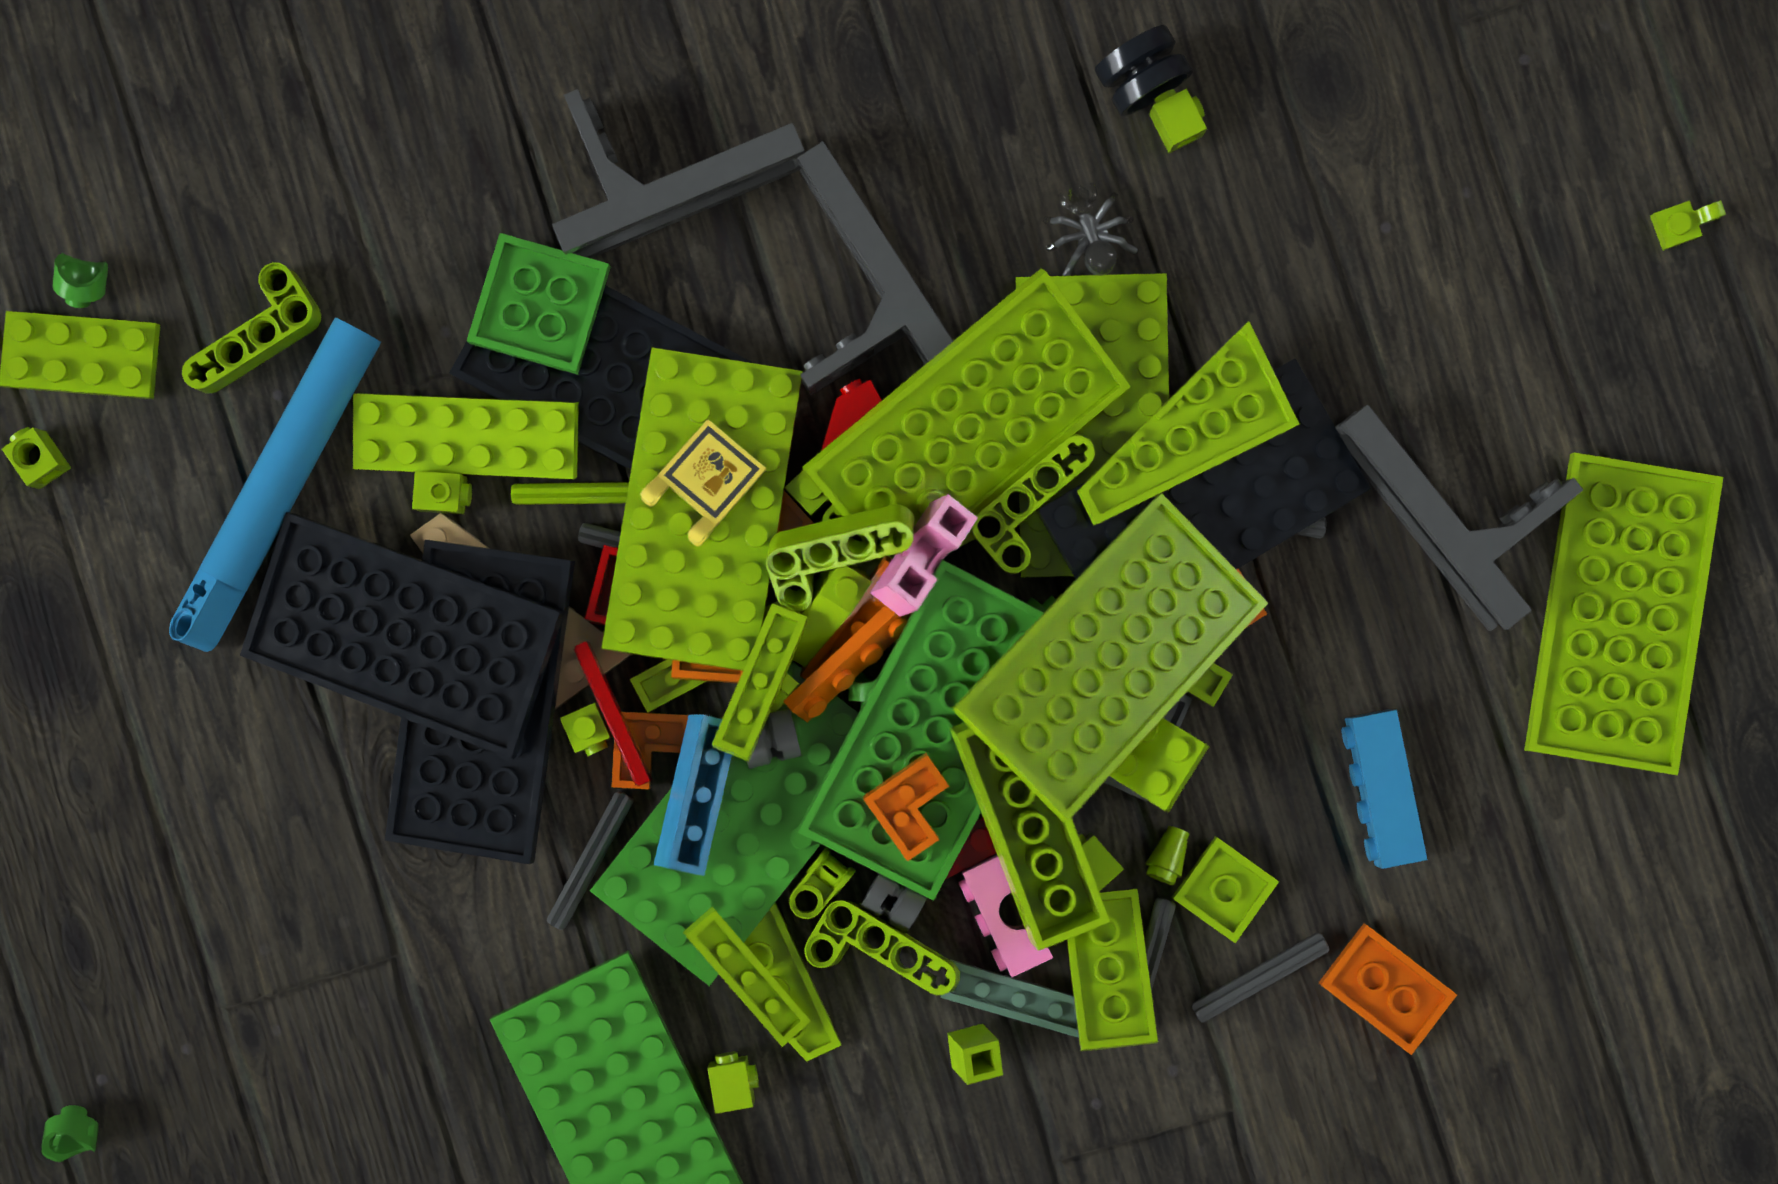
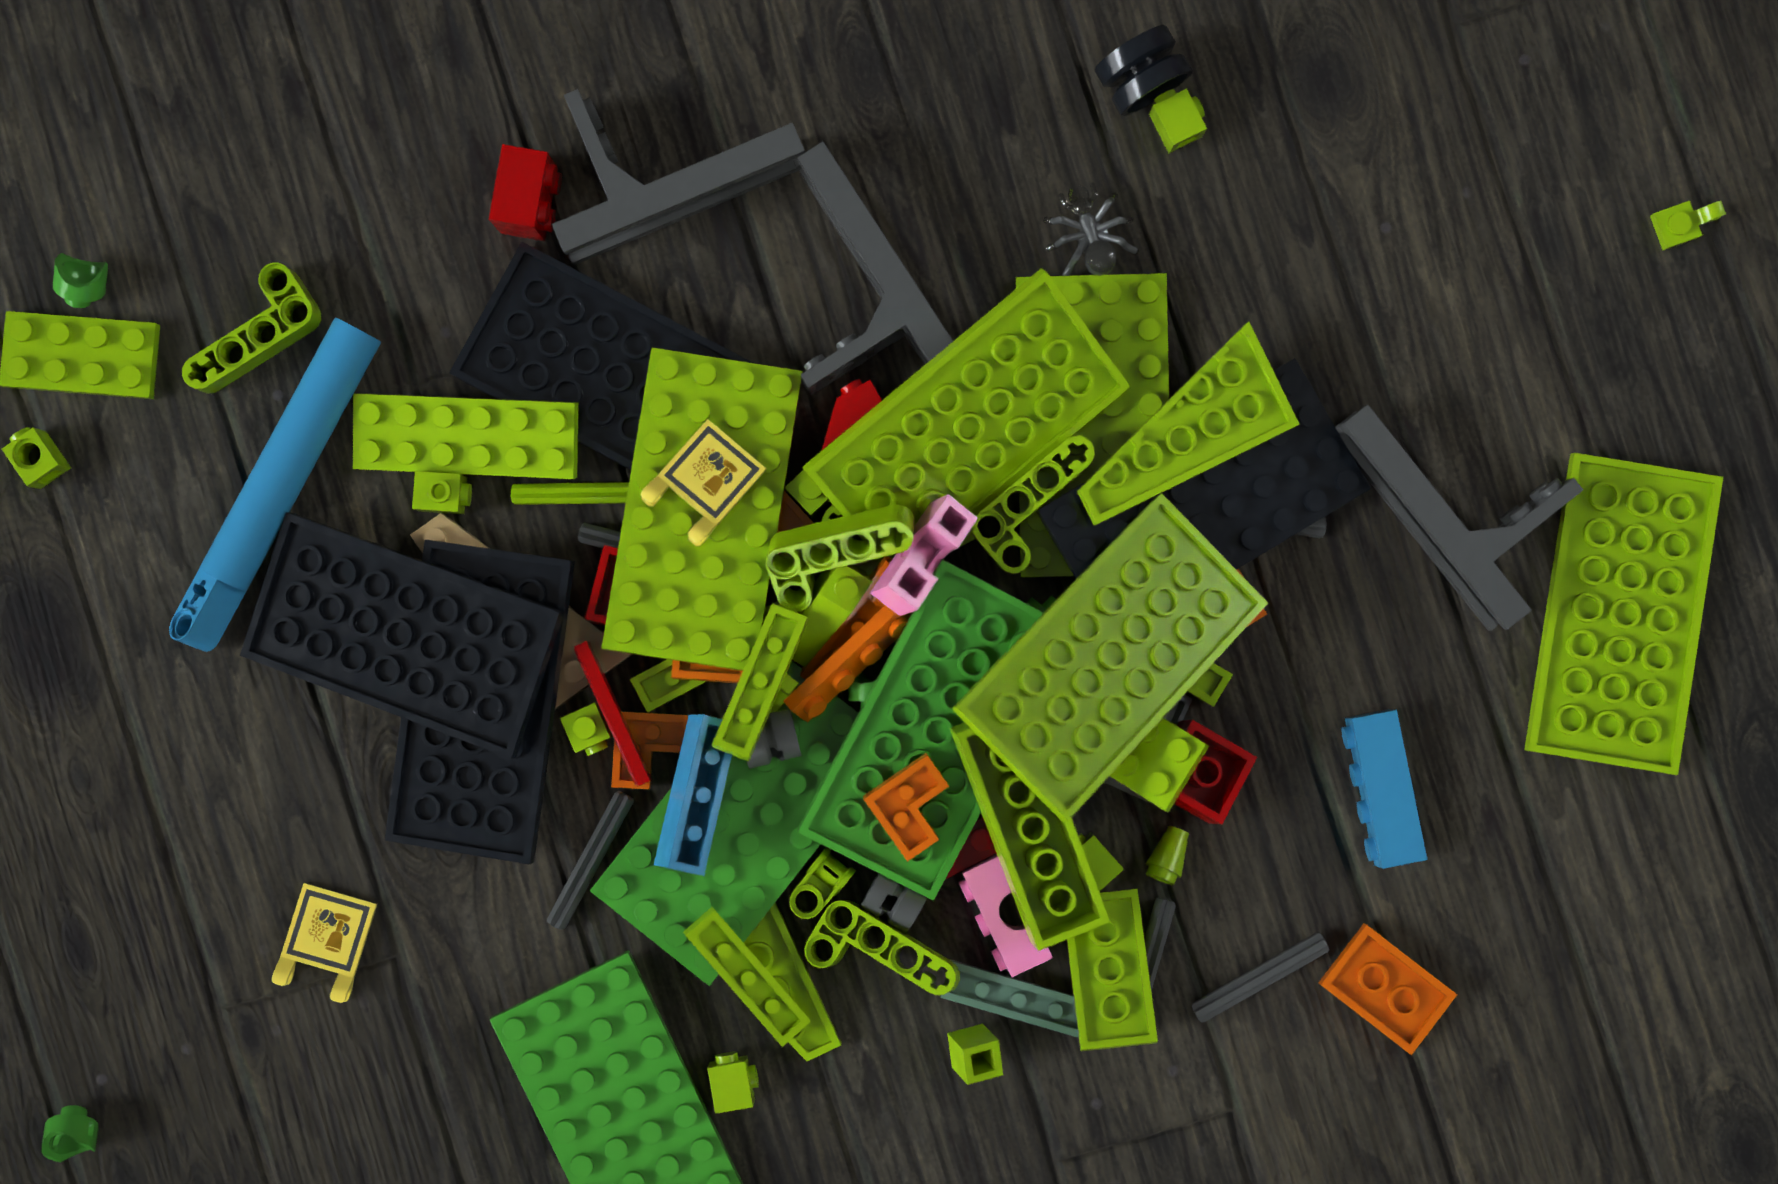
bright green plate [467,233,611,375] -> none
lime plate [1172,836,1279,943] -> none
none -> light yellow flag [271,883,377,1003]
none -> red brick [489,144,562,241]
none -> red brick [1174,720,1257,824]

